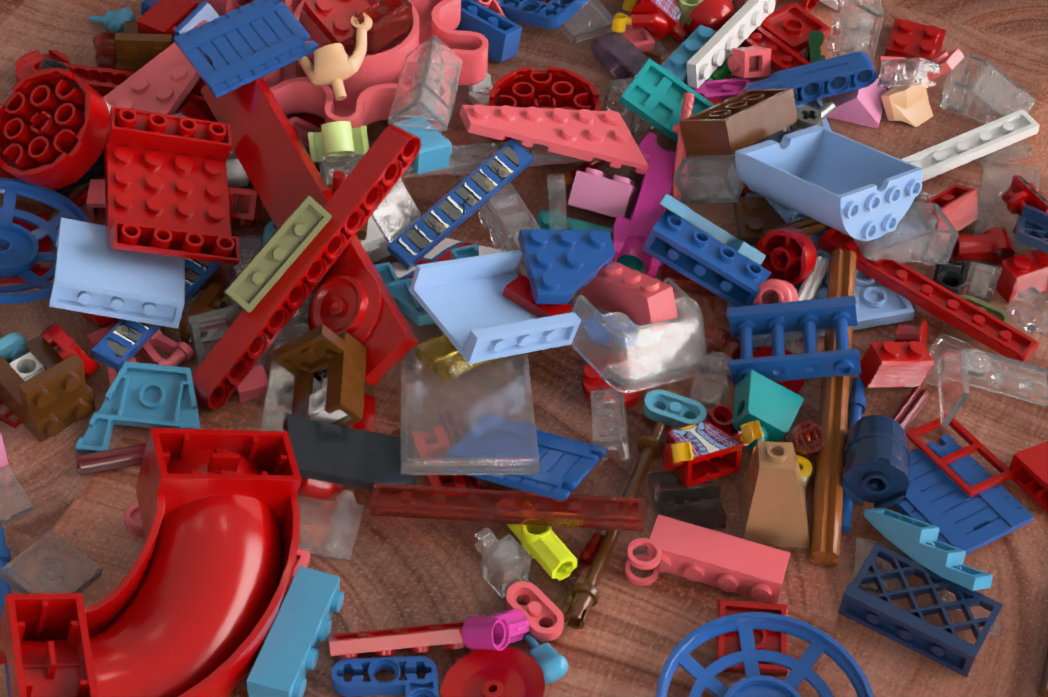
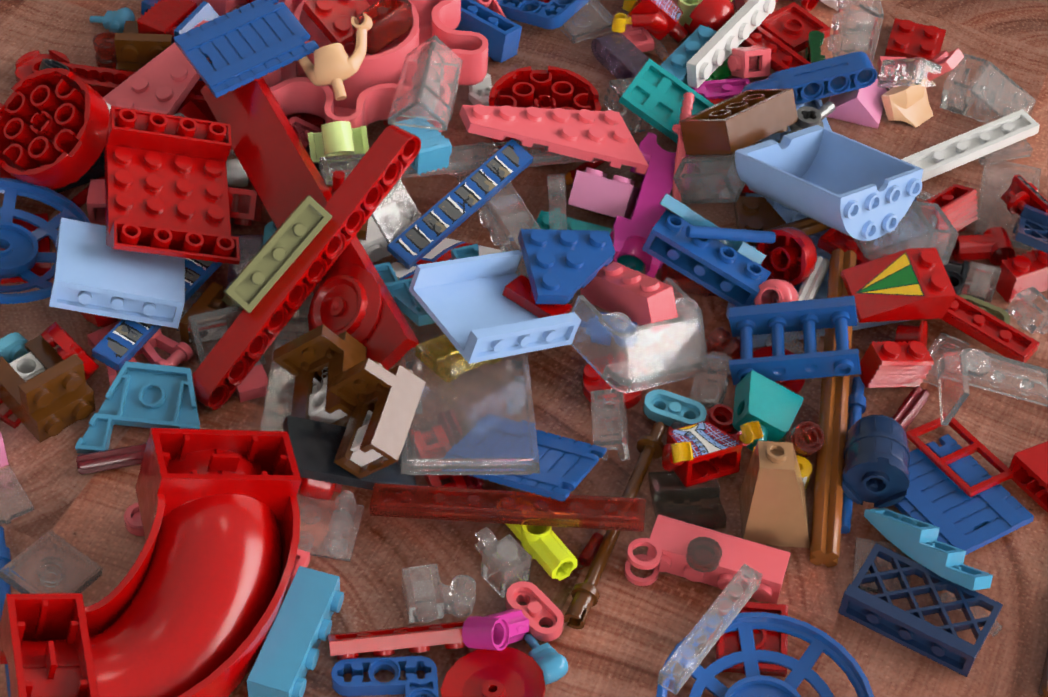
none -> reddish brown brick [328,358,426,479]
none -> clear brick [402,564,476,623]
none -> clear piece [657,564,763,695]
none -> blue bar [686,225,776,244]
none -> clear smoke tile [686,537,722,572]
none -> red slope [840,247,957,323]

